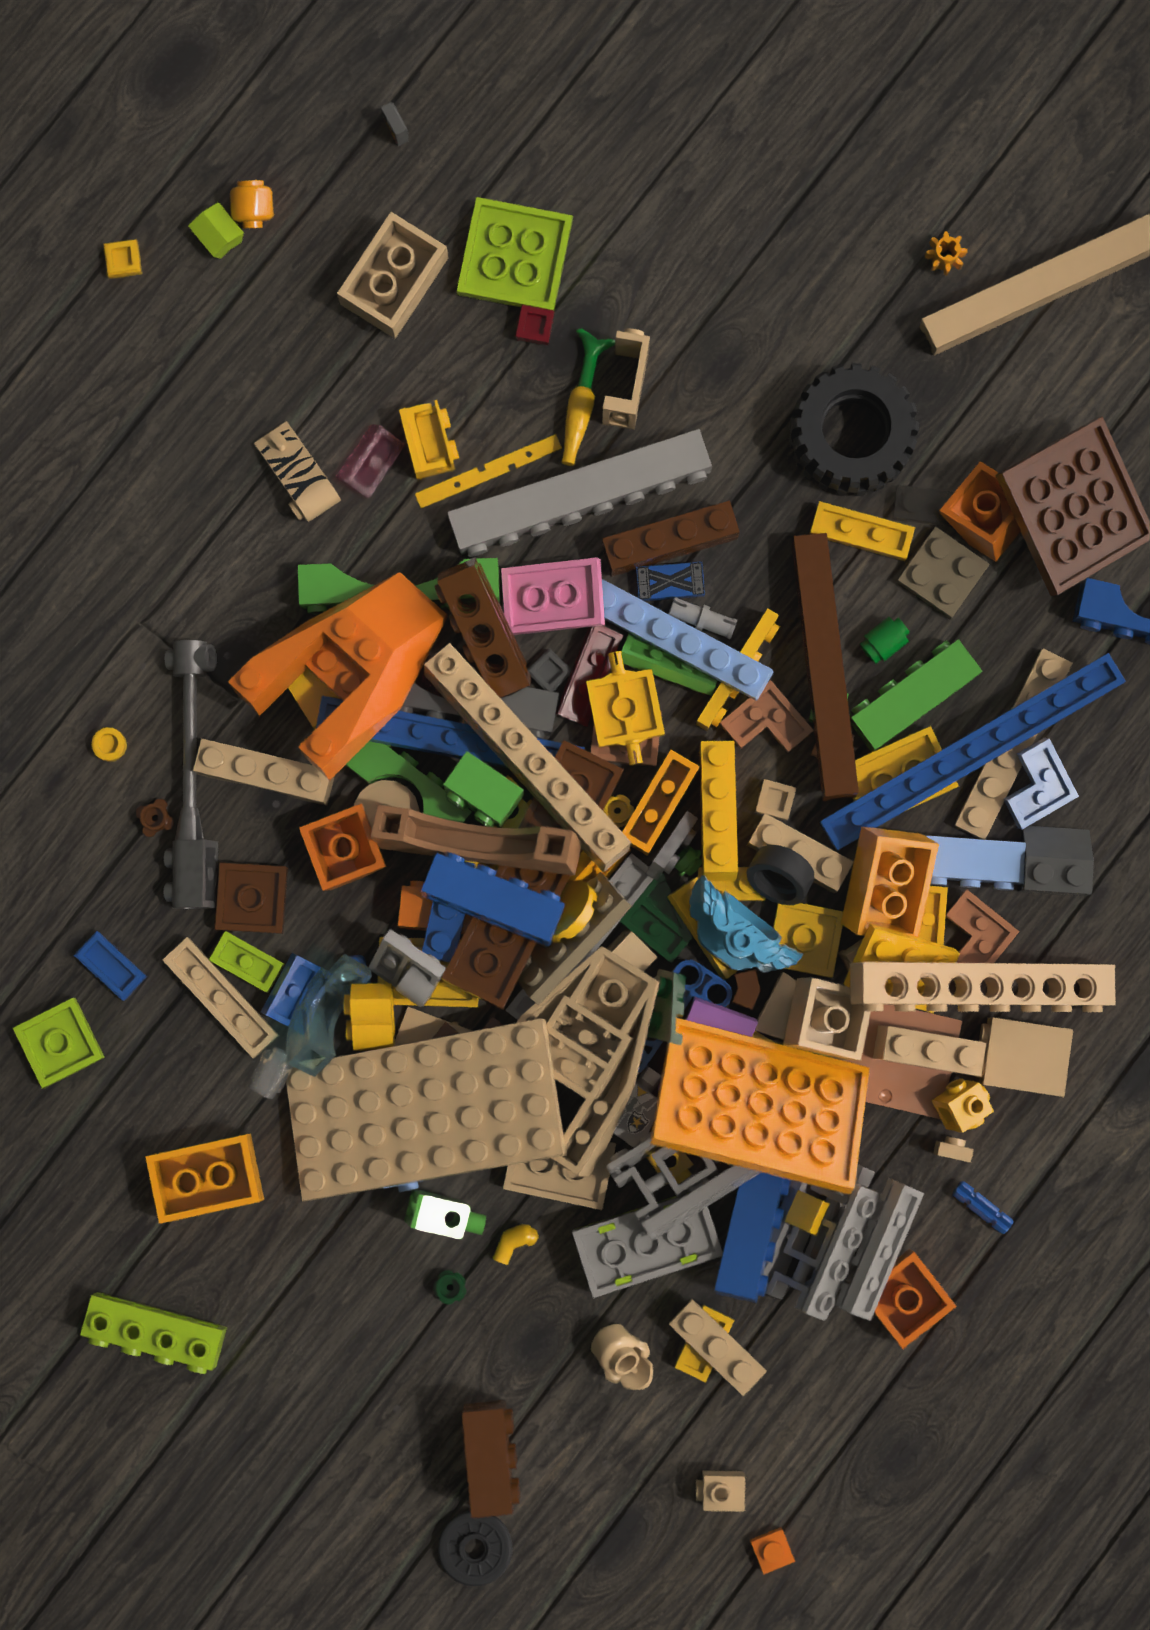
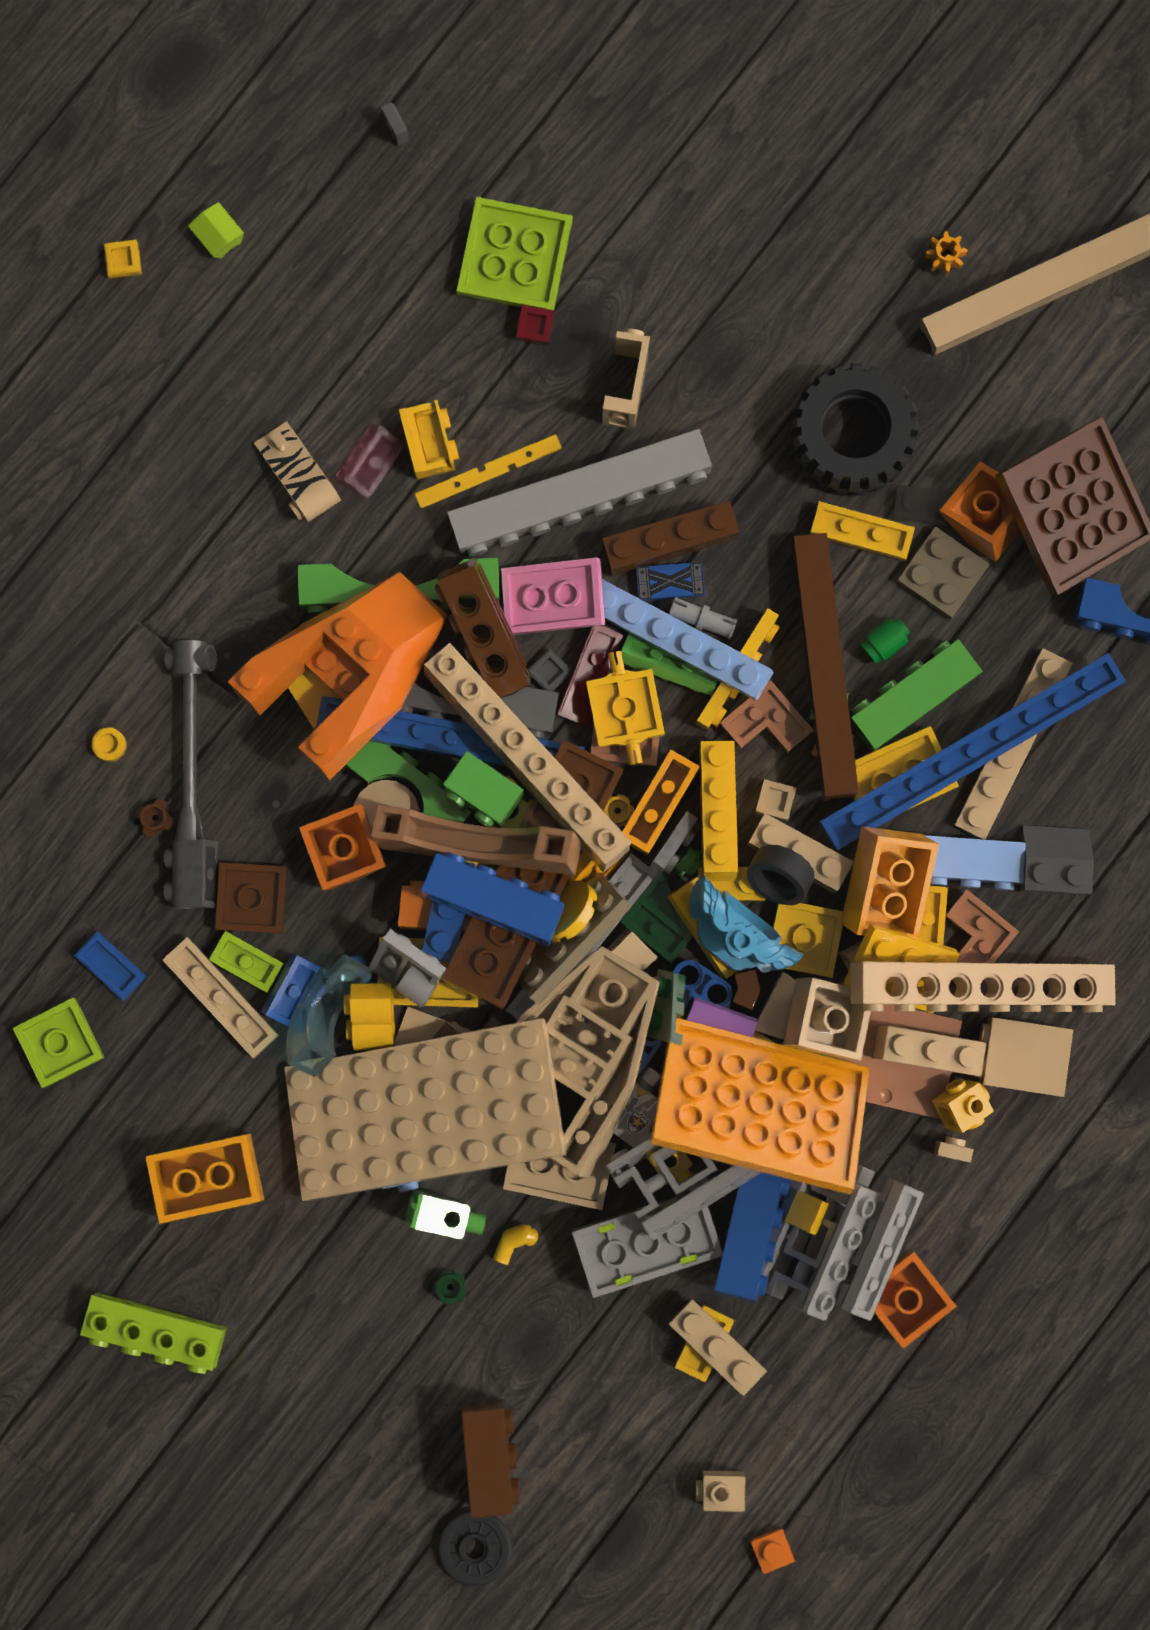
tan arch [193,738,335,806] -> none
light orange head [230,181,273,229] -> none
clear brick [250,1046,295,1099] -> none
tan brick [337,212,448,339] -> none
yellow piece [562,329,616,466] -> none
tan head [591,1324,653,1390] -> none
blue axle [952,1181,1013,1234] -> none
plate [1003,738,1079,829] -> none

